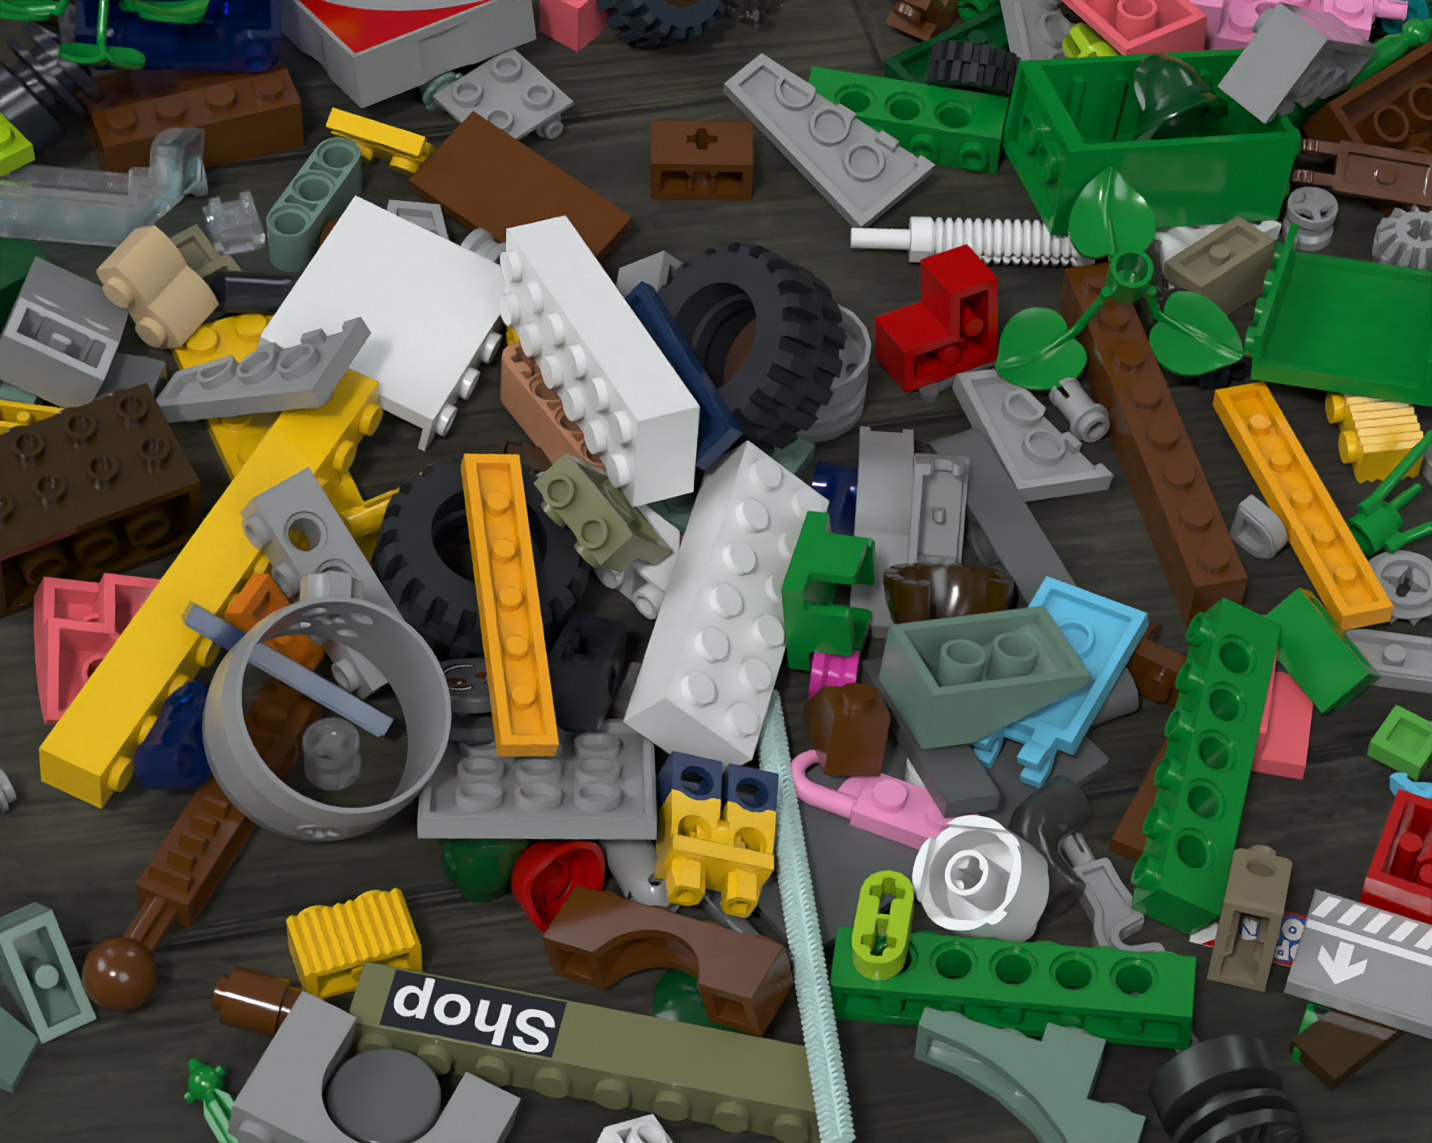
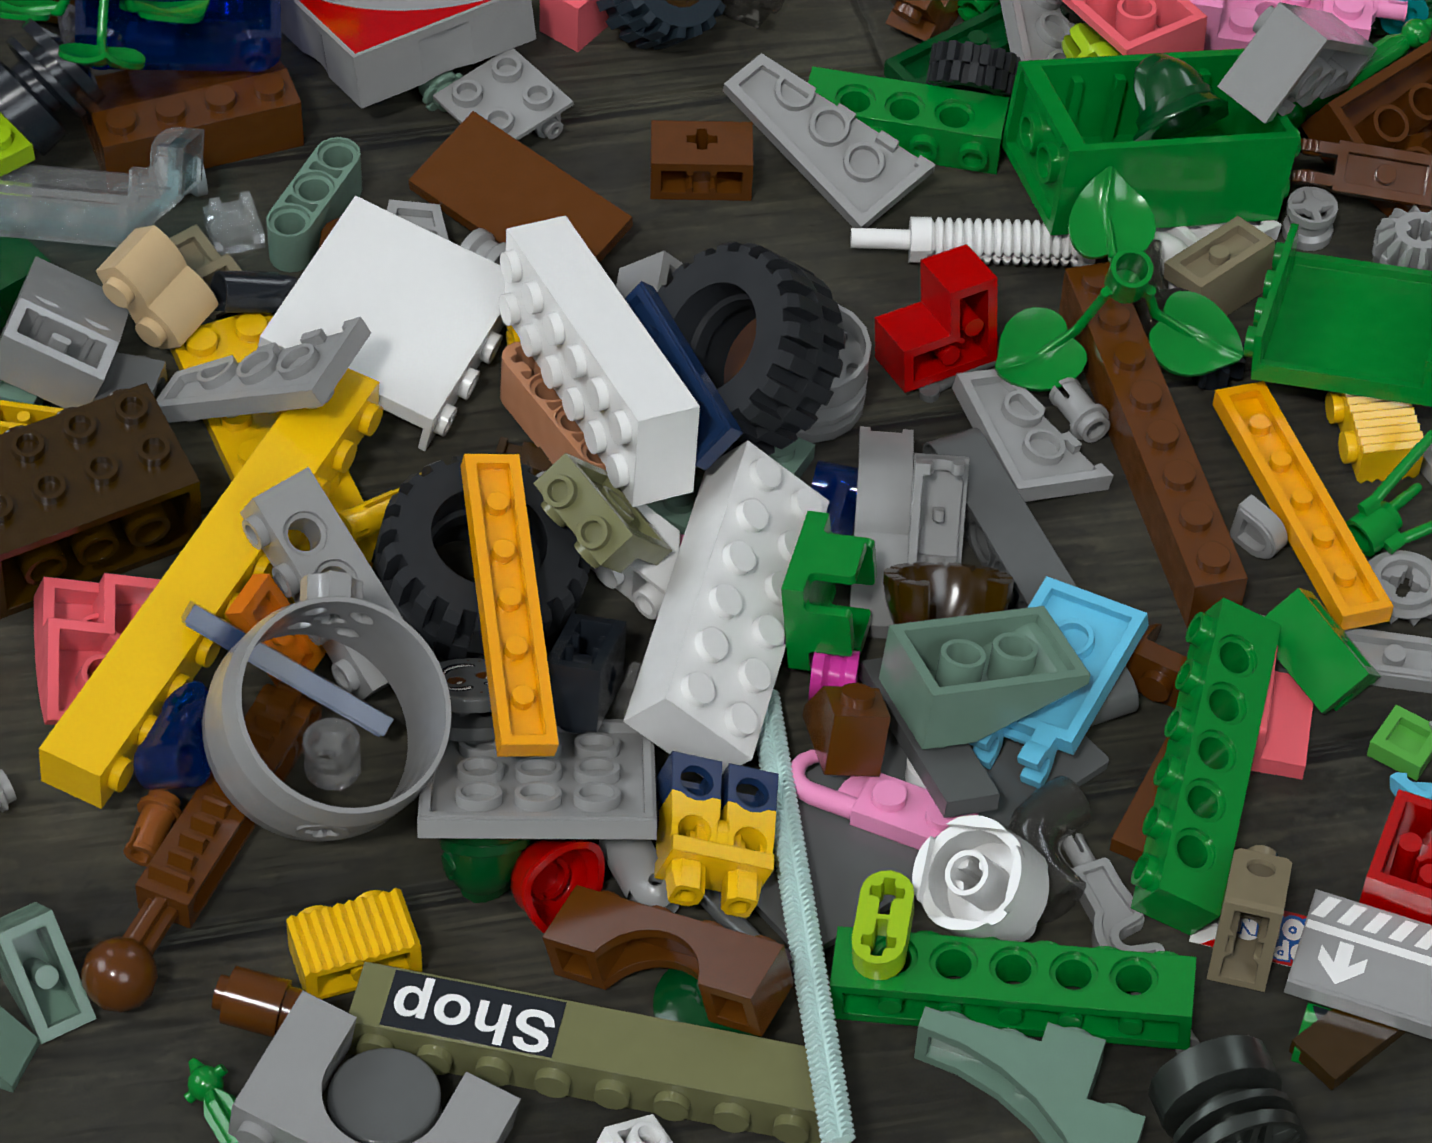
yellow plate [326,107,436,177] -> none
none -> dark orange pin [123,789,182,867]

